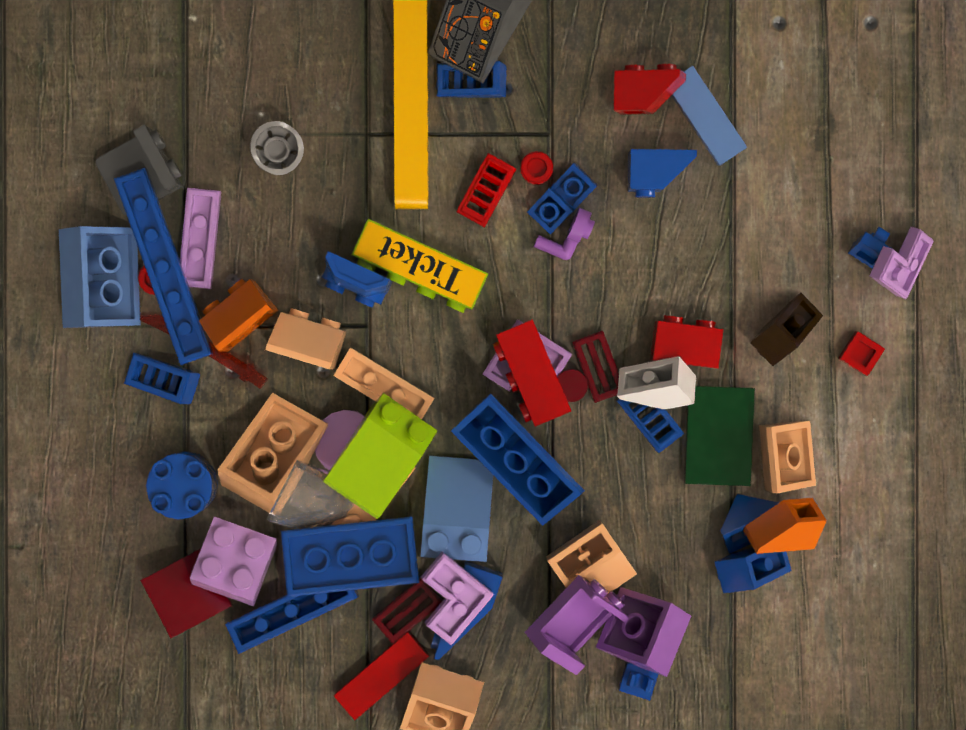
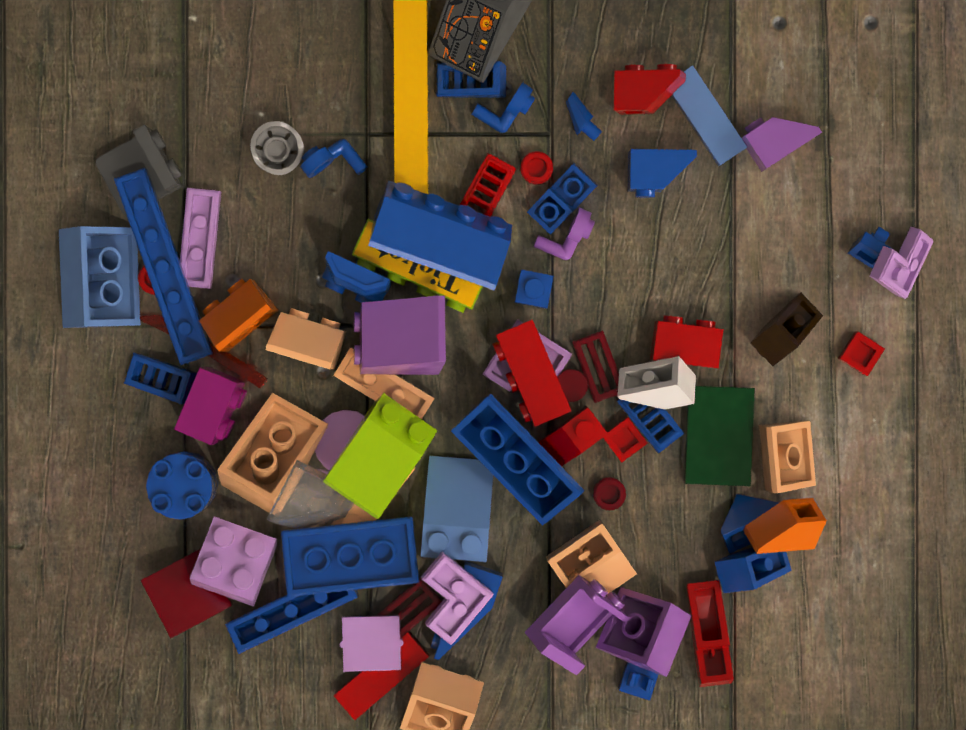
none -> magenta brick [174,367,248,445]
none -> blue plate [300,139,368,178]
none -> lavender piece [339,615,404,672]
none -> medium lavender slope [353,296,446,375]
none -> blue slope [368,180,512,291]
none -> blue plate [471,82,536,133]
none -> blue brick [514,269,554,309]
none -> red slope [538,406,608,466]
none -> blue bar [566,92,602,141]
none -> dark red tile [593,477,626,511]
none -> red tile [603,417,648,463]
none -> red slope [687,580,734,687]
none -> medium lavender slope [742,117,822,172]

